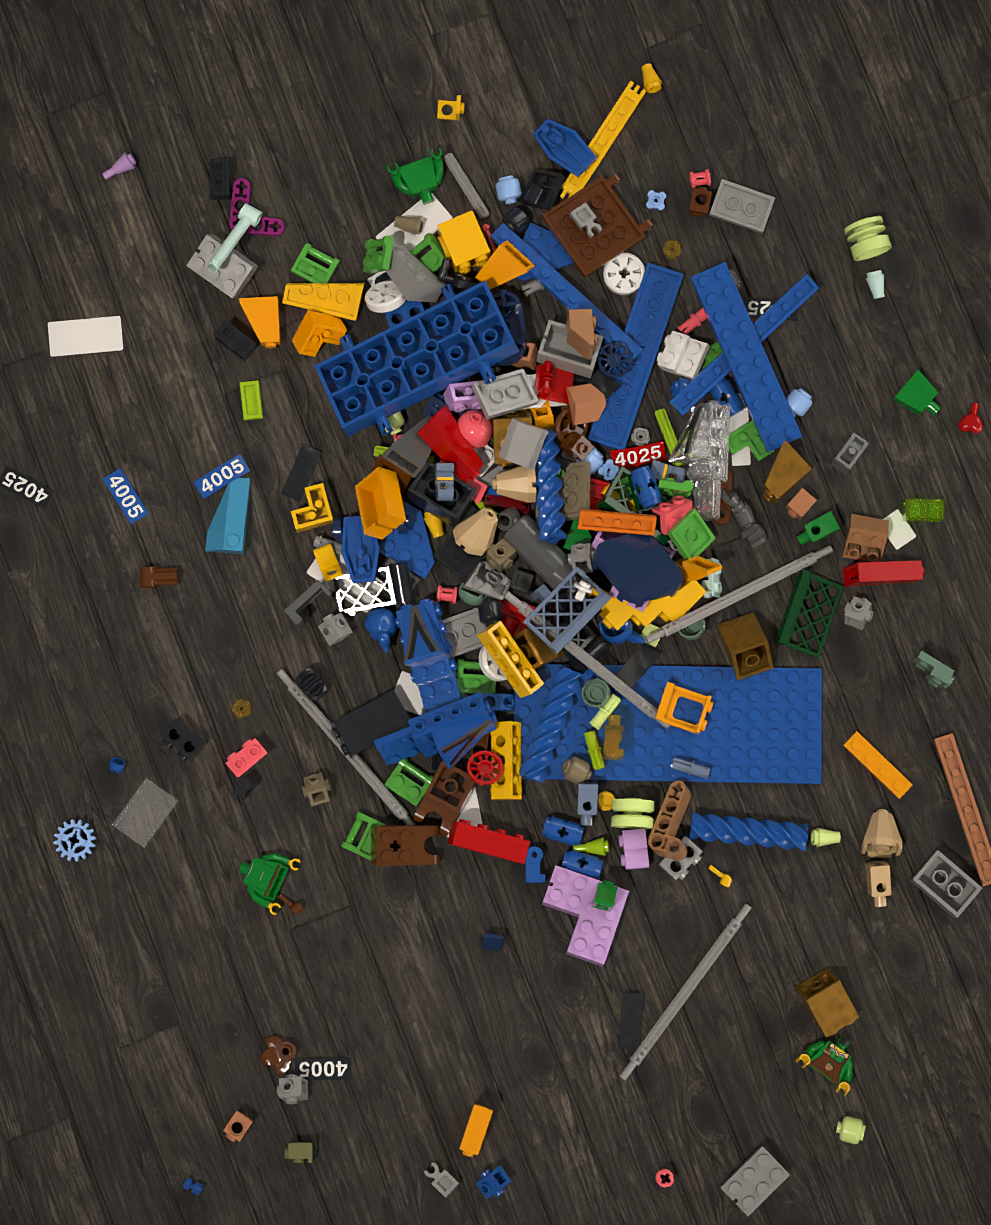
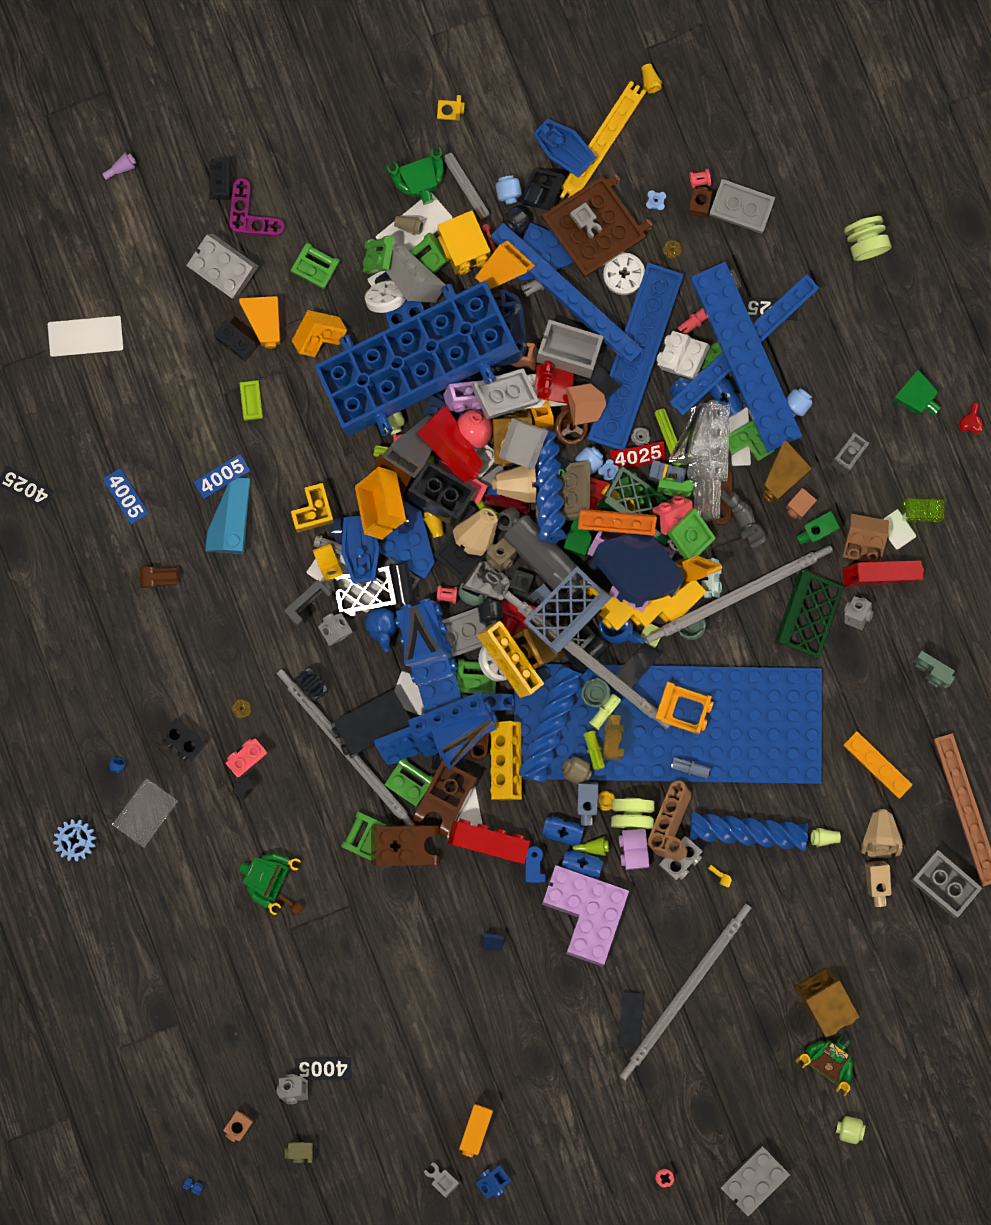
light aqua piece [207,203,263,272] -> none
reddish brown plate [260,1036,297,1075] -> none
black sticker [281,444,322,502] -> none
yellow wing [282,283,364,321] -> none
dark tan brick [302,772,331,806] -> none
sand blue leg [434,463,454,501] -> none
black plate [438,258,476,290] -> none
red wheel [467,751,503,786] -> none
reddish brown brick [560,432,594,462] -> none
medium nougat slope [565,309,597,359] -> none
light grey brick [568,543,595,574] -> none
white plate [574,581,593,601] -> none
green slope [591,880,618,912] -> none
dark blue wheel [597,342,633,377] -> none
blue piece [631,466,662,509] -> none
pearl gold slope [717,613,773,681] -> none
light aqua cone [866,270,885,299] -> none

